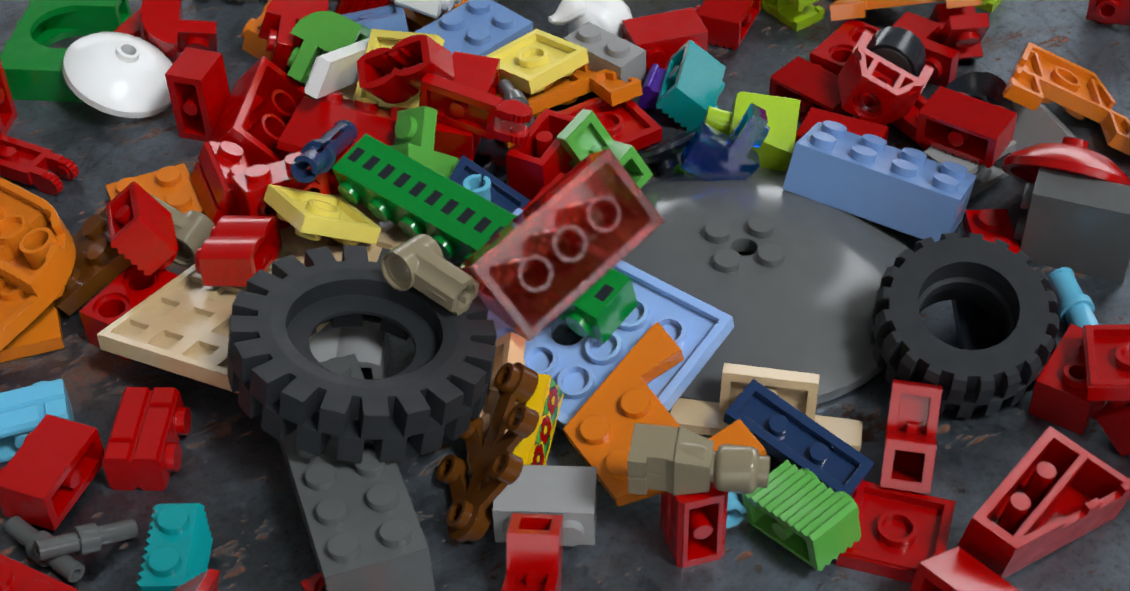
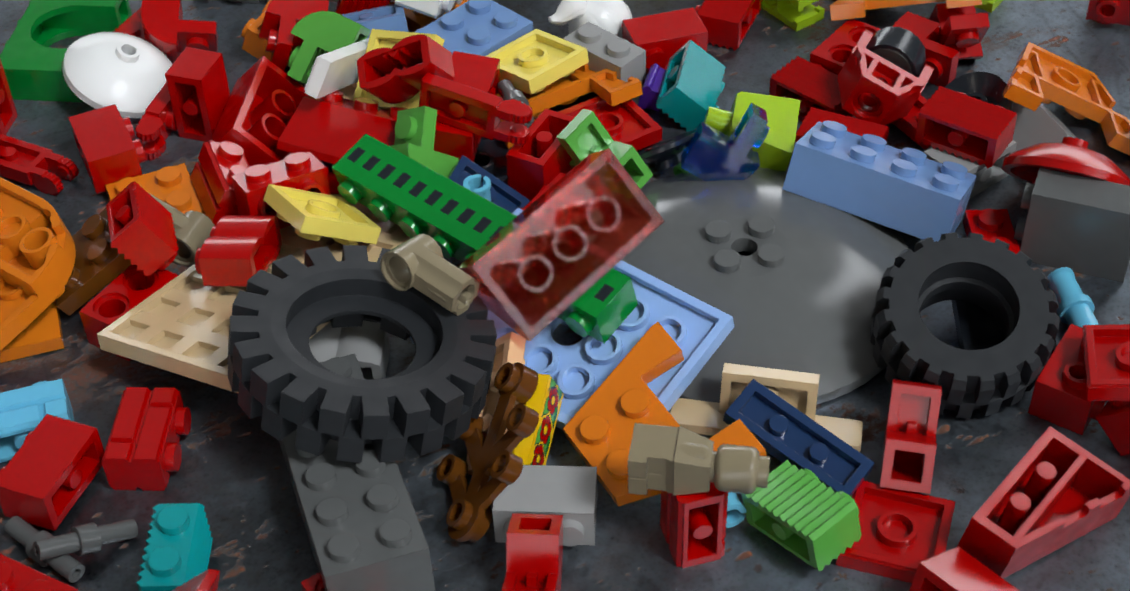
dark blue pin [290,120,358,183] -> none
none -> red brick [68,104,146,194]
none -> red hinge [135,82,177,161]

